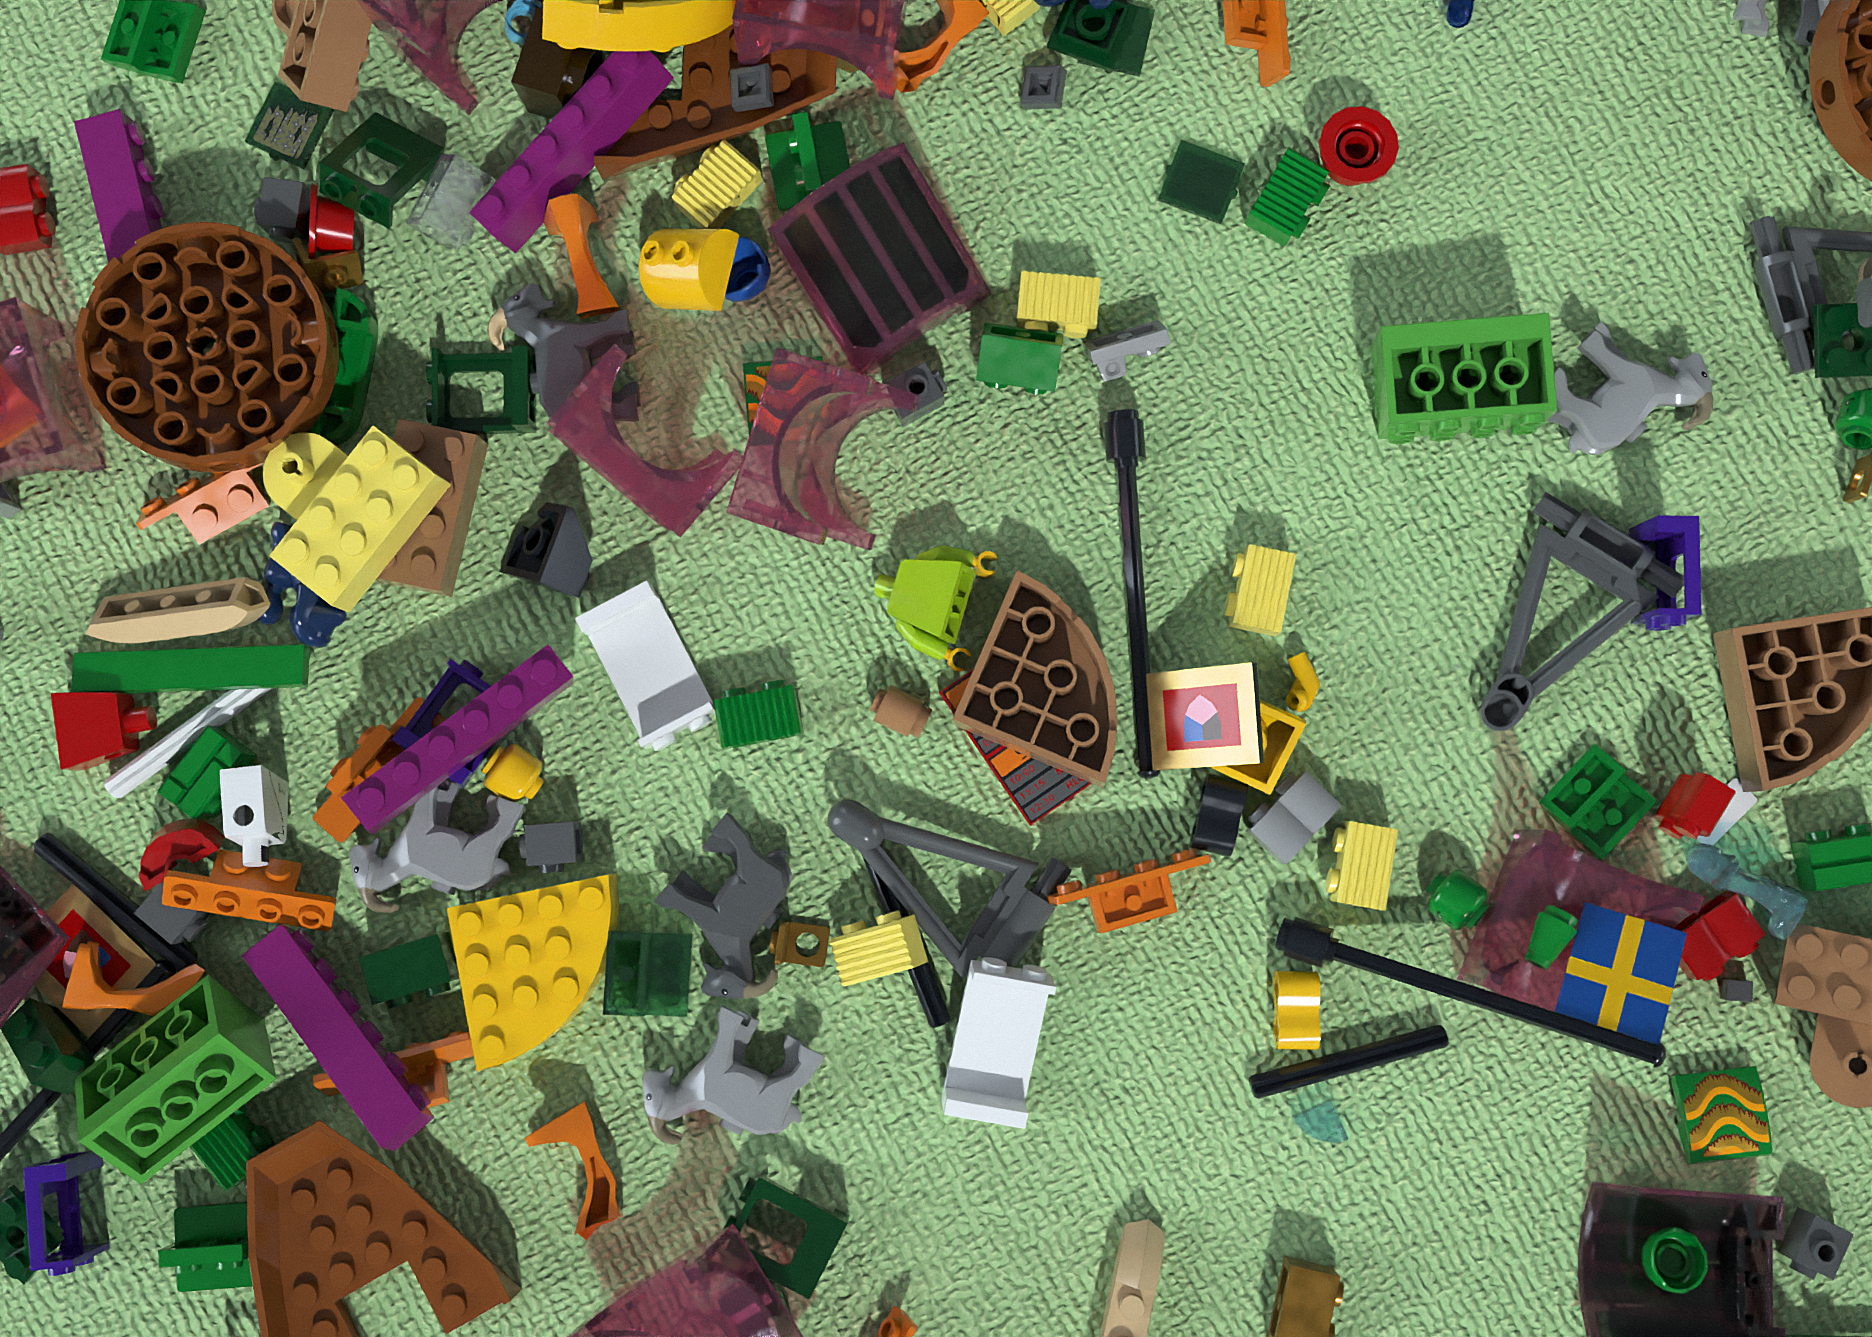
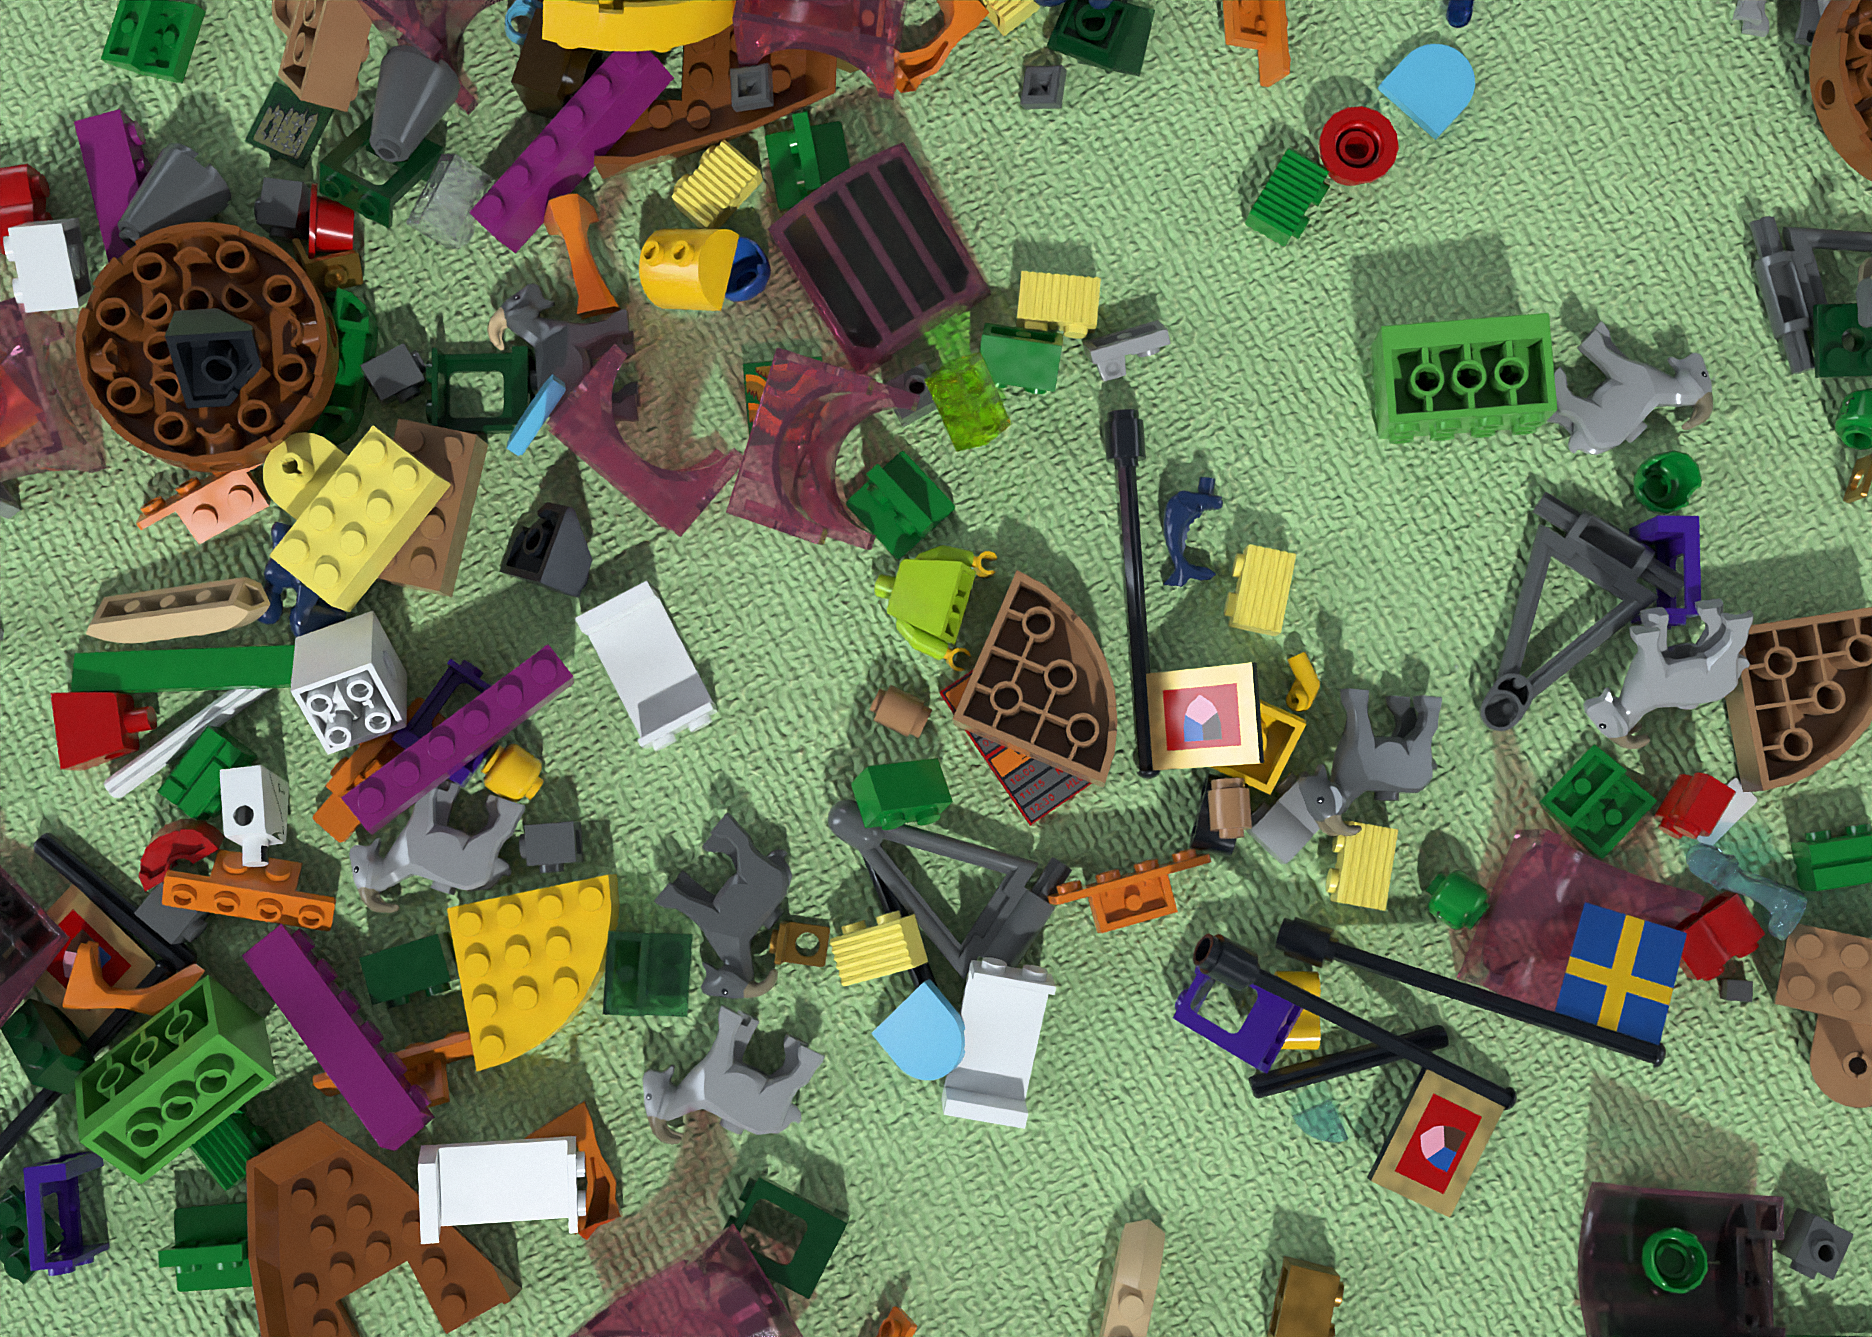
green brick [713,680,804,750] -> none
clear green piece [1157,140,1245,224] -> none
green cone [1524,905,1578,970] -> none
slope [1670,1066,1773,1165] -> none
none -> white brick [3,218,93,313]
none -> dark grey cone [118,143,231,248]
none -> black slope [165,308,263,409]
none -> white brick [290,611,407,755]
none -> dark grey brick [360,343,426,407]
none -> dark grey cone [370,45,461,162]
none -> white panel [418,1136,586,1244]
none -> medium azure tile [507,374,566,456]
none -> green bracket [846,451,955,560]
none -> green brick [851,758,953,830]
none -> medium azure tile [871,979,965,1080]
none -> clear neon green brick [924,352,1012,452]
none -> dark blue animal [1163,477,1223,587]
none -> dark purple window [1172,966,1303,1074]
none -> flag [1193,934,1517,1218]
none -> medium nougat brick [1208,778,1252,839]
none -> dark grey animal [1298,688,1442,836]
none -> medium azure tile [1378,44,1475,140]
none -> light grey animal [1583,598,1754,749]
none -> green hair [1633,451,1702,515]

